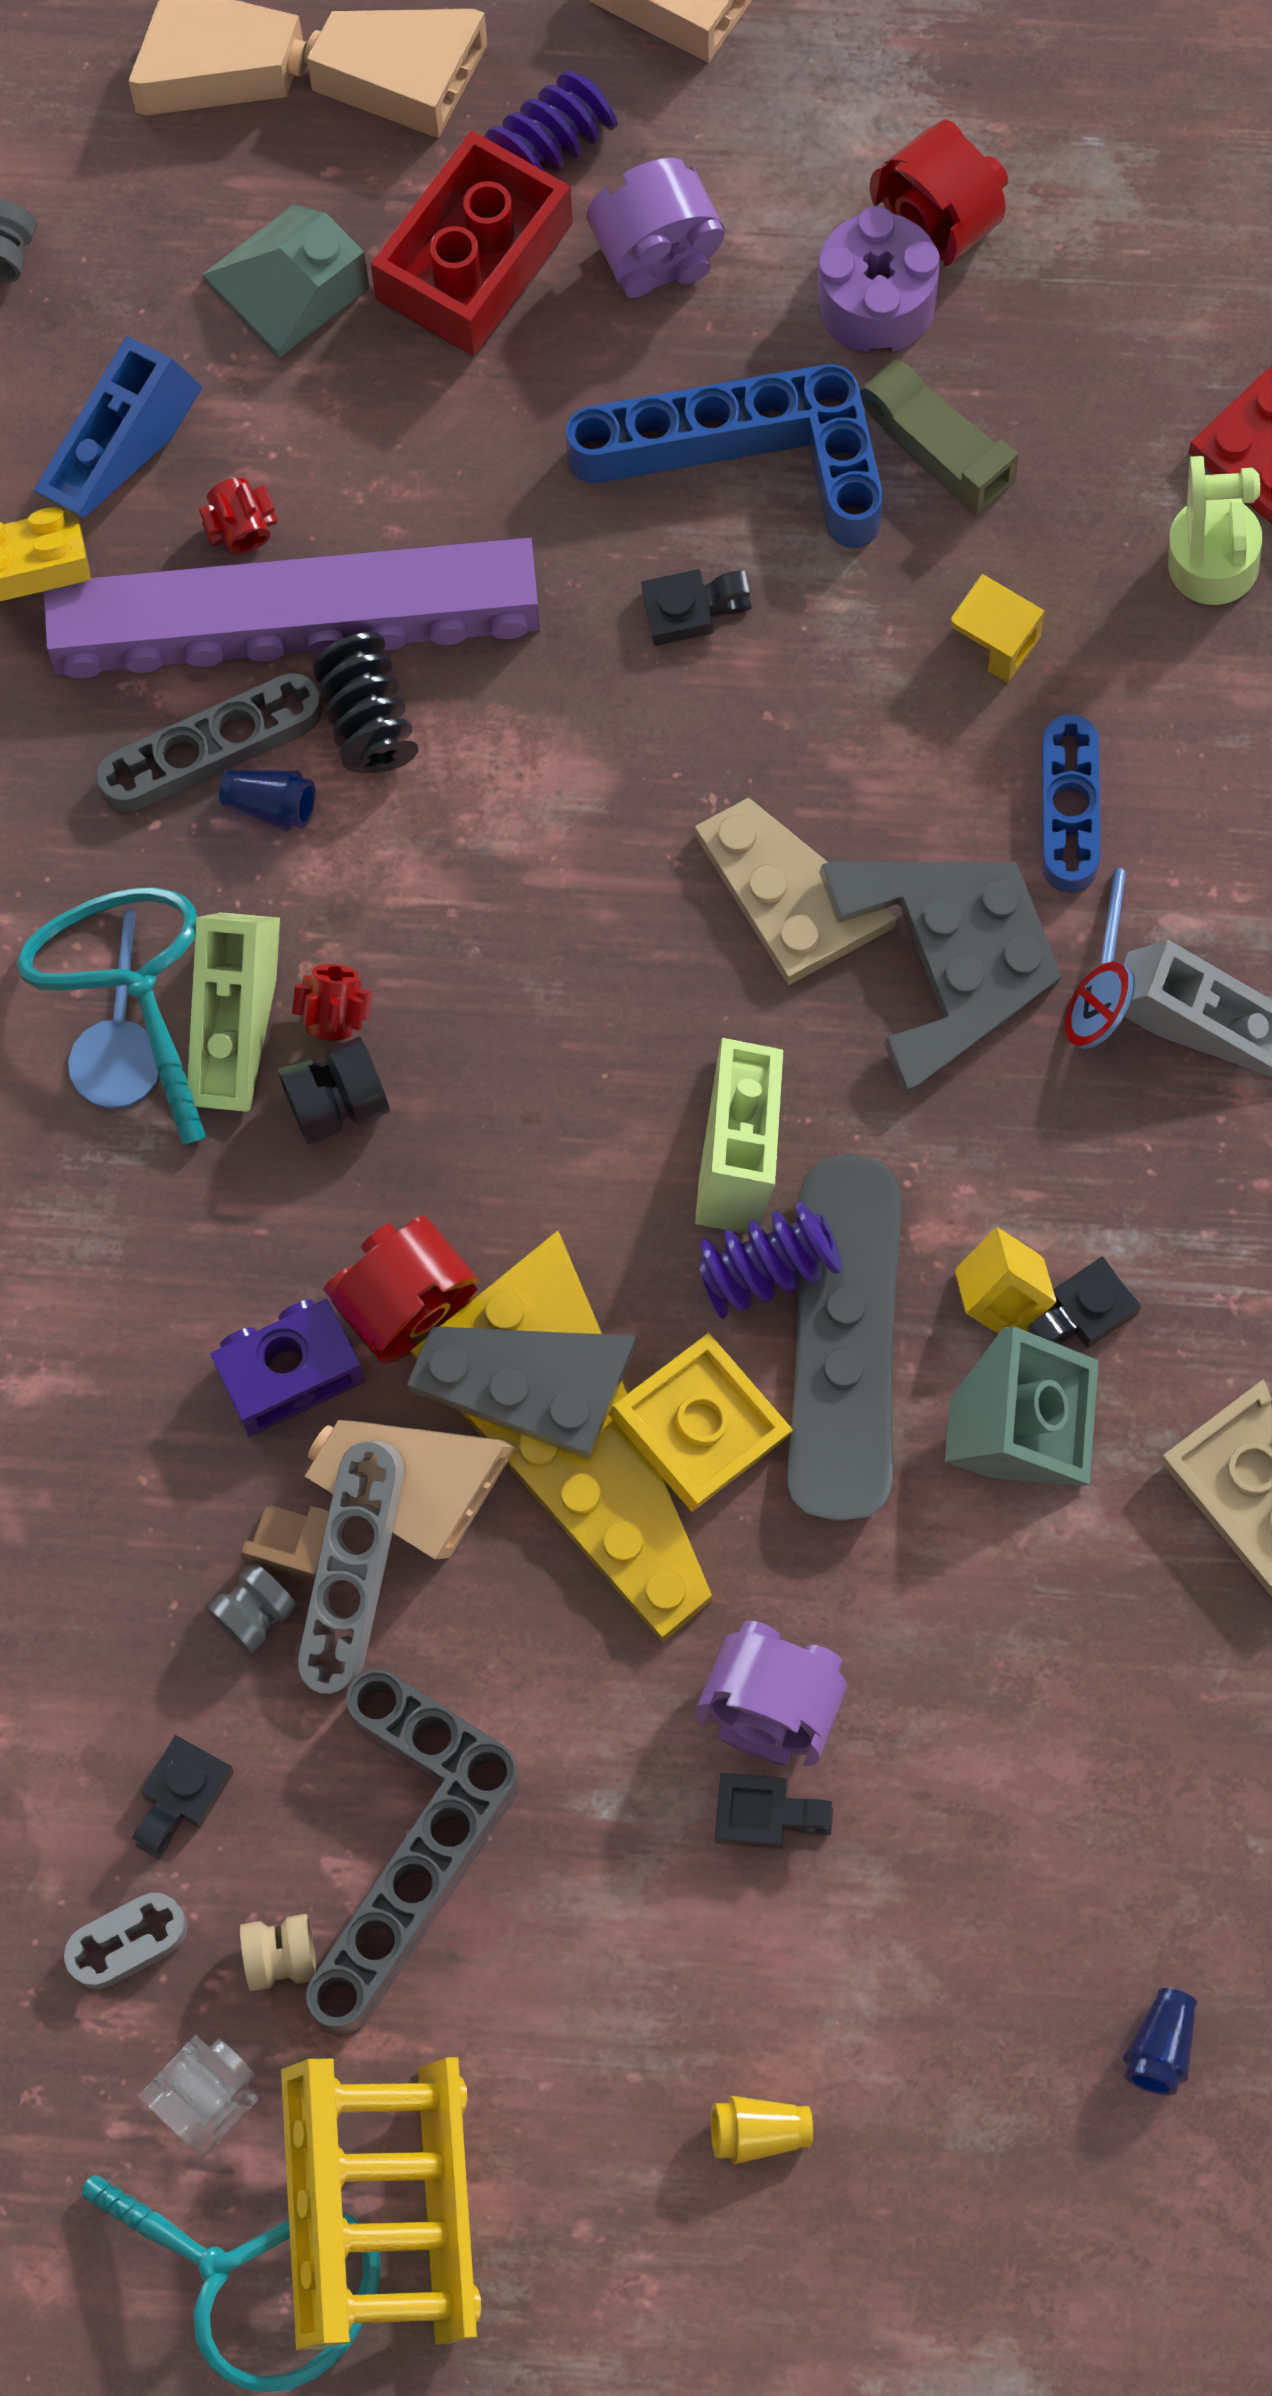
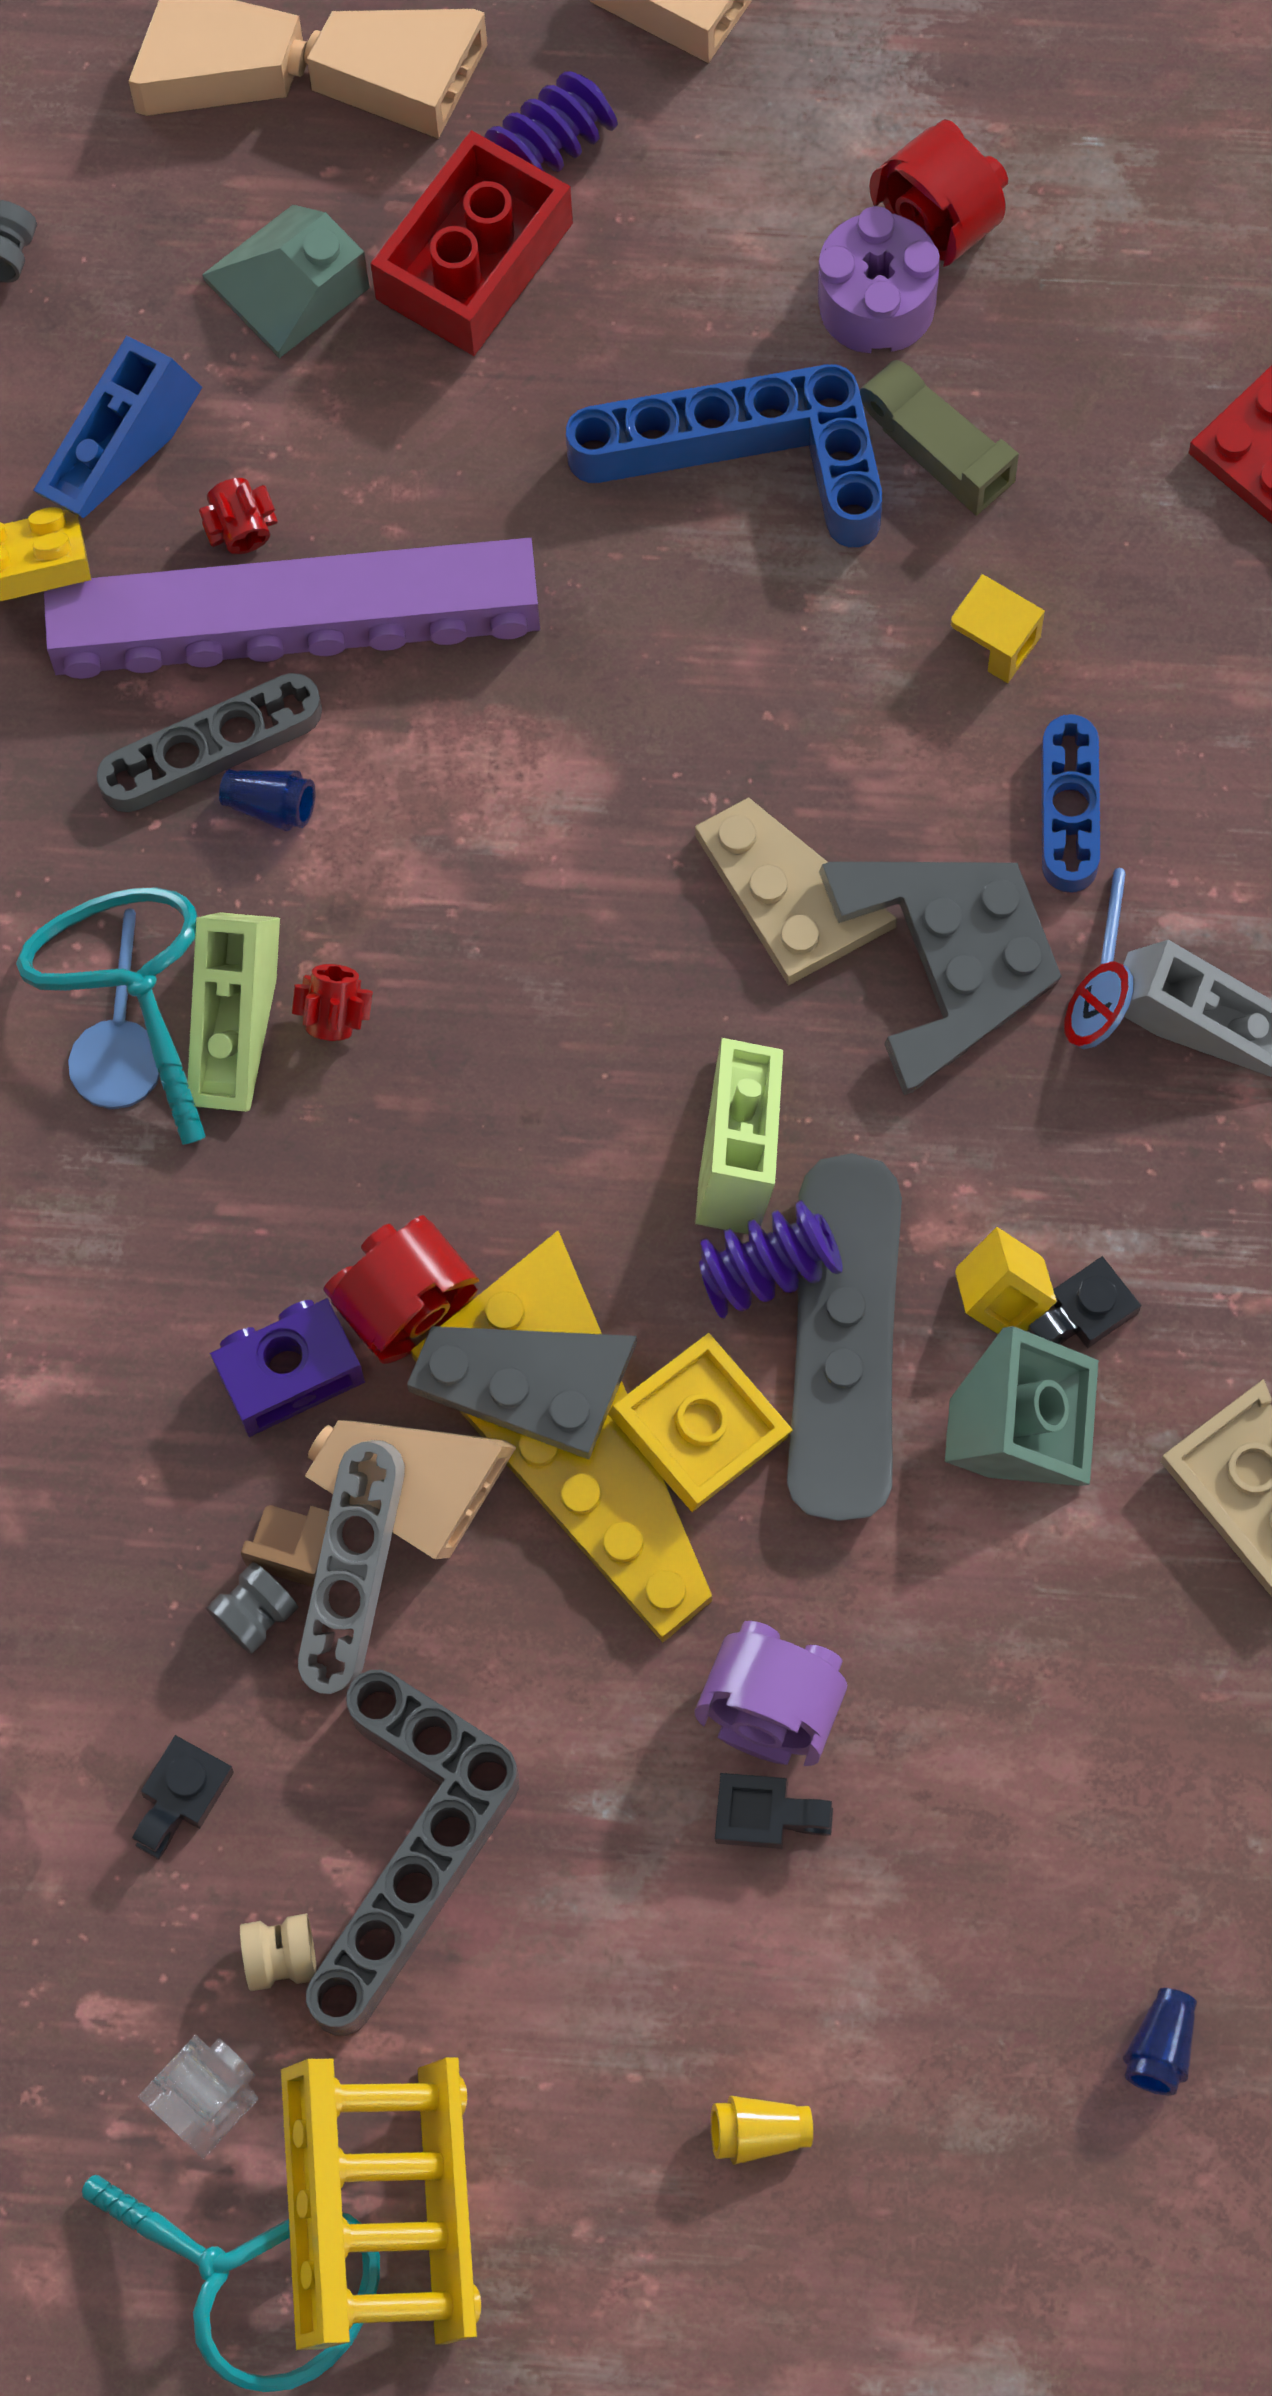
light grey beam [64,1893,188,1990] -> none
black wheel [277,1036,391,1145] -> none
black piece [313,632,419,774] -> none
medium lavender brick [587,158,725,298] -> none
black plate [641,569,752,646] -> none
yellowish green piece [1168,456,1262,605] -> none

